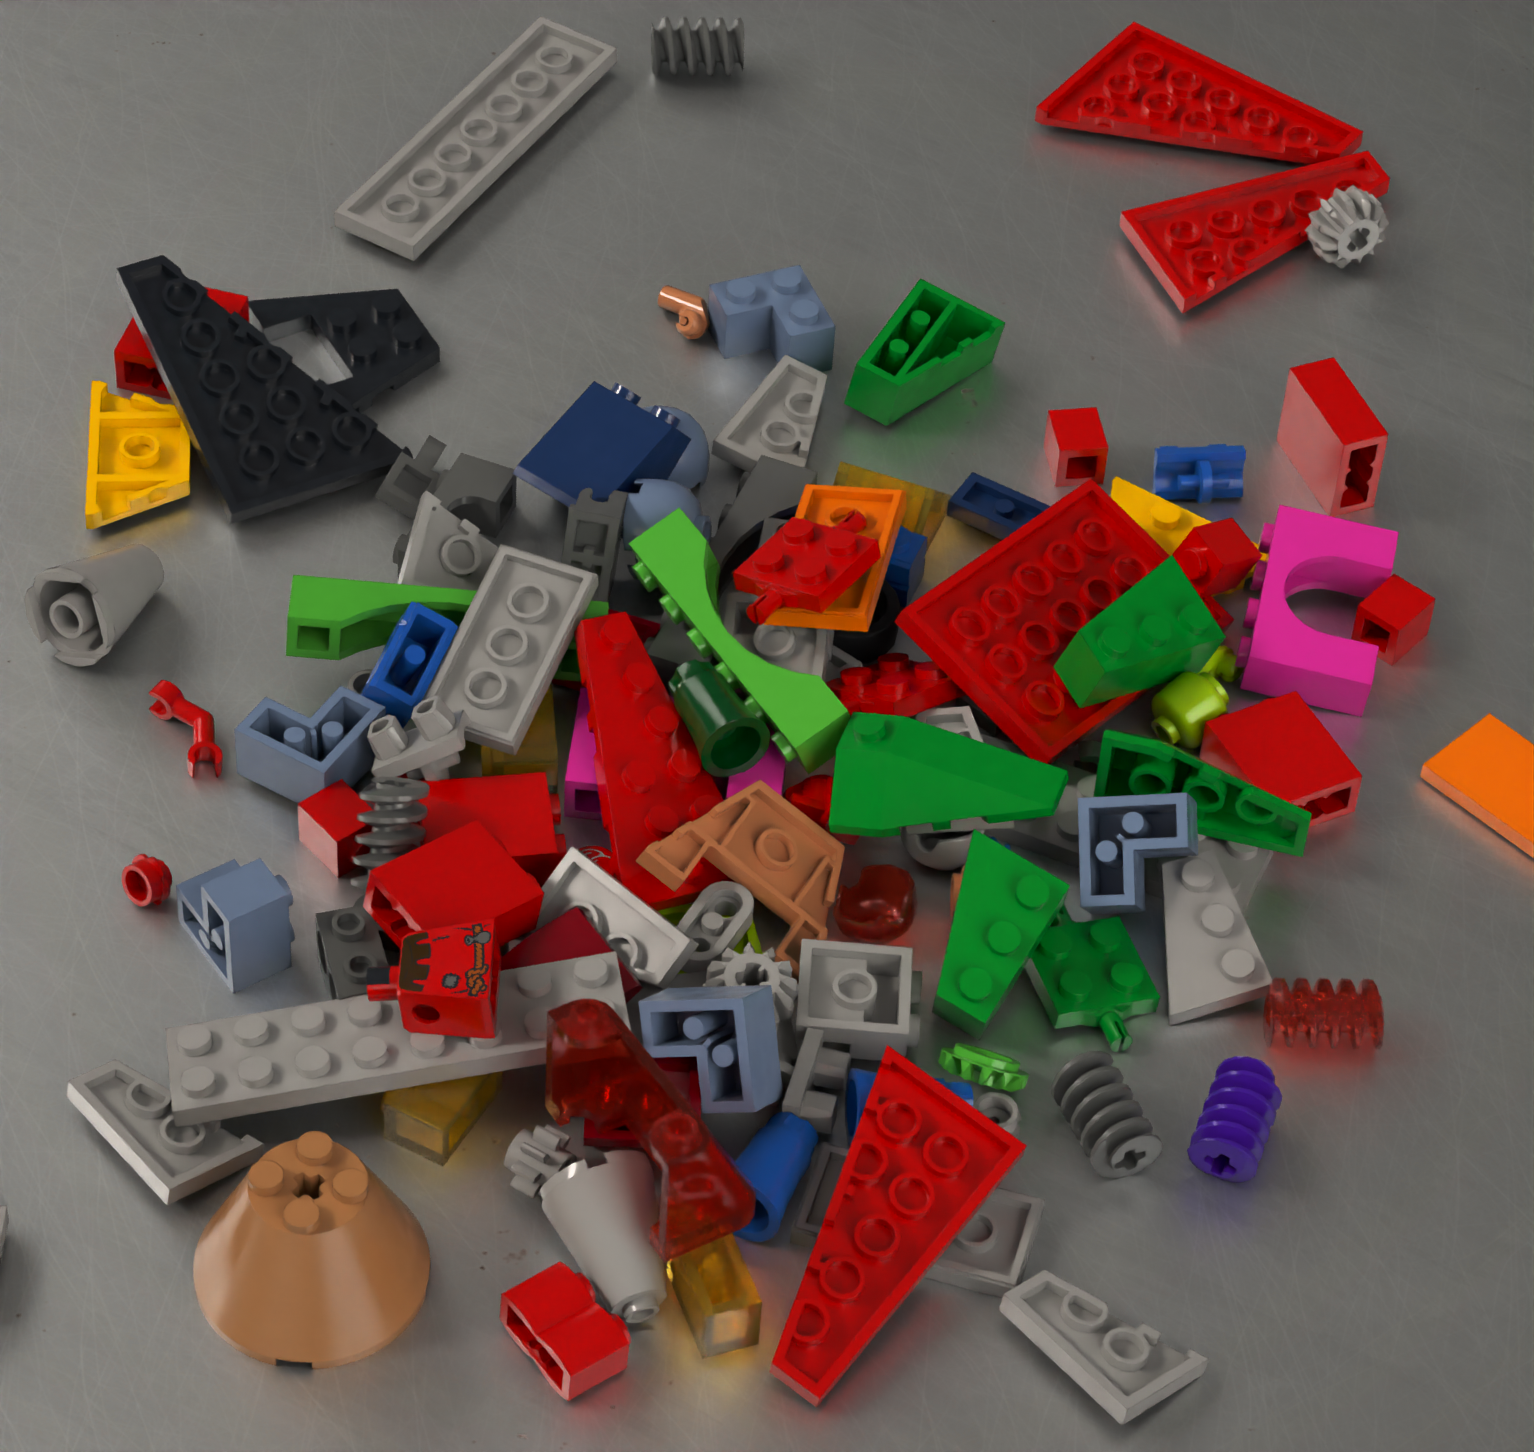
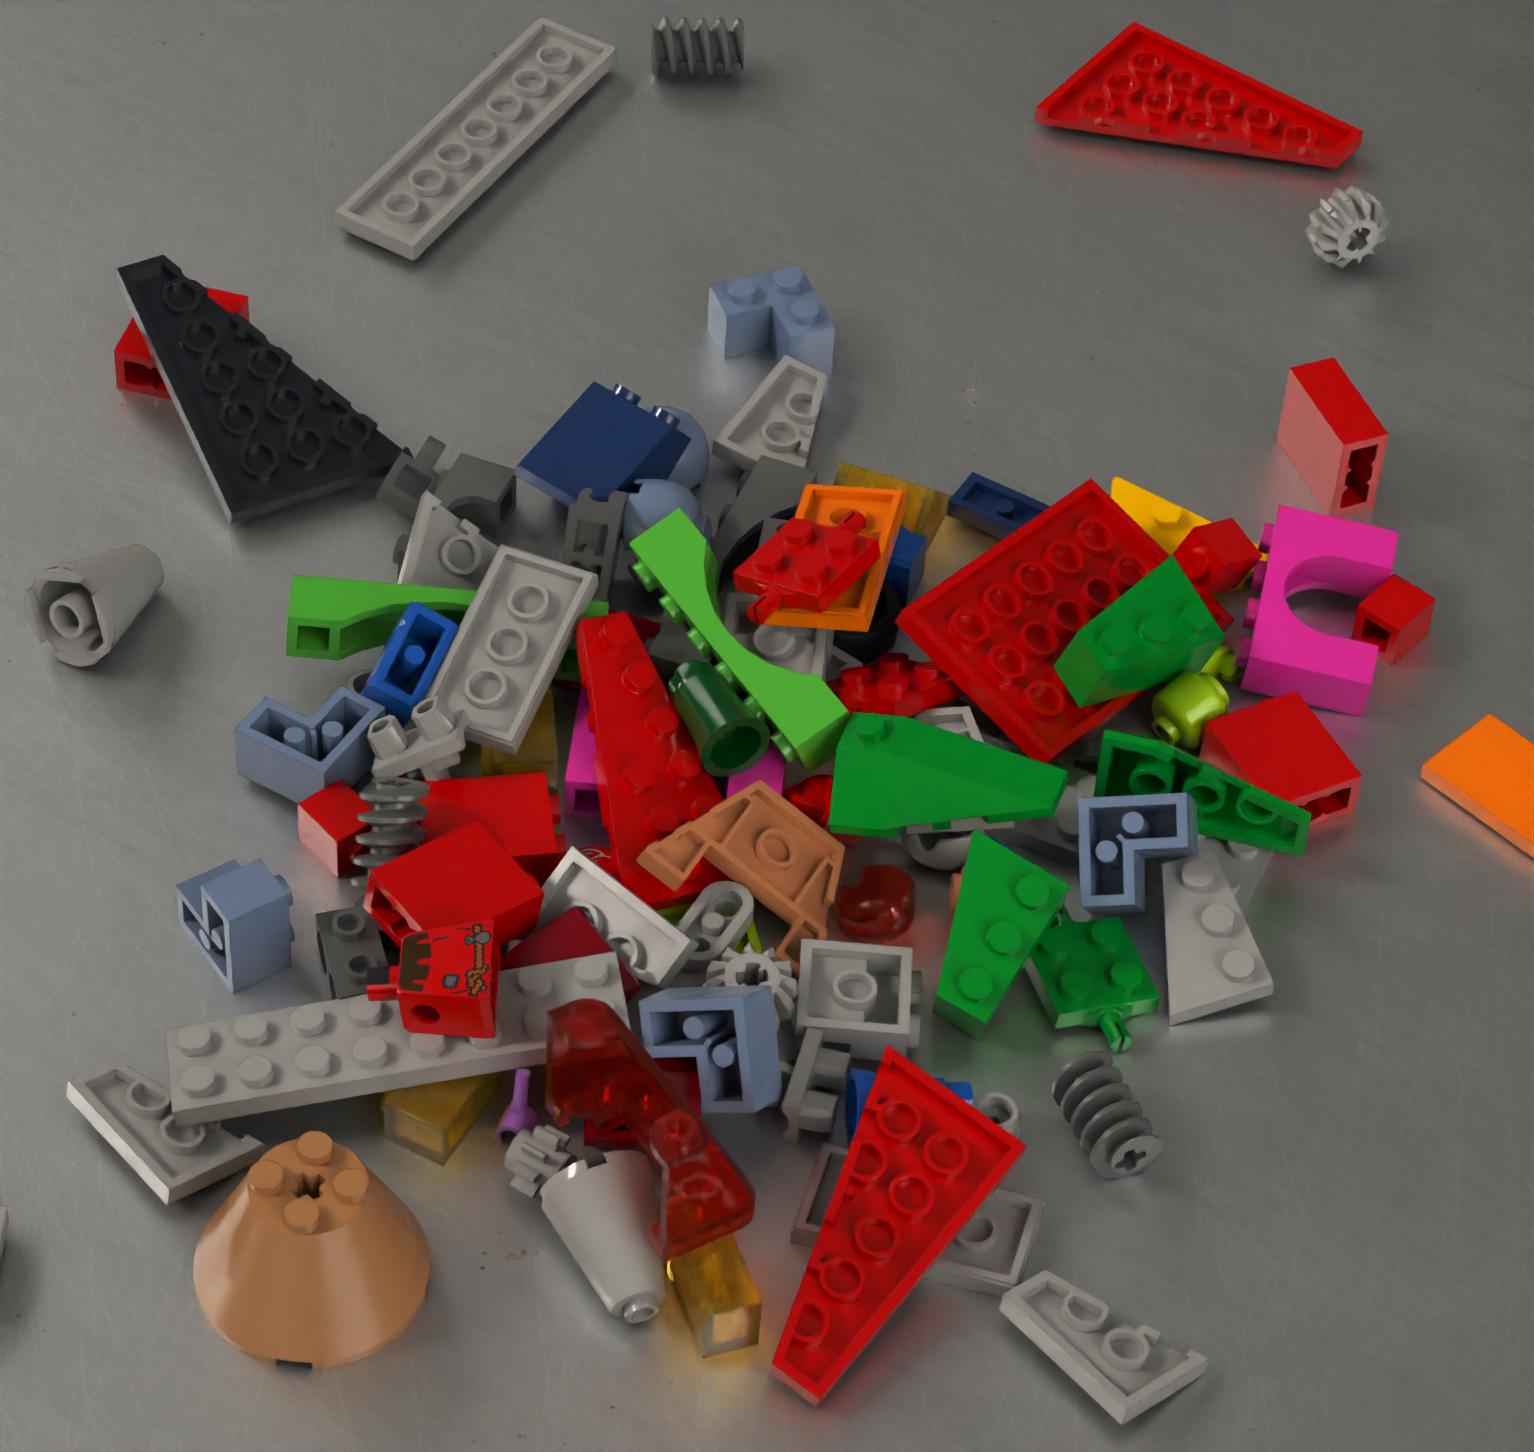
yellow wing [85,381,191,529] -> none
red plate [121,854,172,907] -> none
red arm [149,680,223,778] -> none
black wing [249,289,440,413] -> none
red brick [500,1261,631,1401] -> none
nougat arm [658,285,709,339] -> none
blue plant [706,1112,819,1242] -> none
green wedge [844,278,1006,426] -> none
bright green gear [938,1043,1029,1092] -> none
red brick [1043,407,1108,487] -> none
red wing [1119,151,1390,314] -> none
blue hips [1152,444,1246,504] -> none
dark purple piece [1187,1056,1283,1183] -> none
clear red piece [1263,977,1384,1049] -> none
none -> medium lavender hand [495,1068,538,1142]

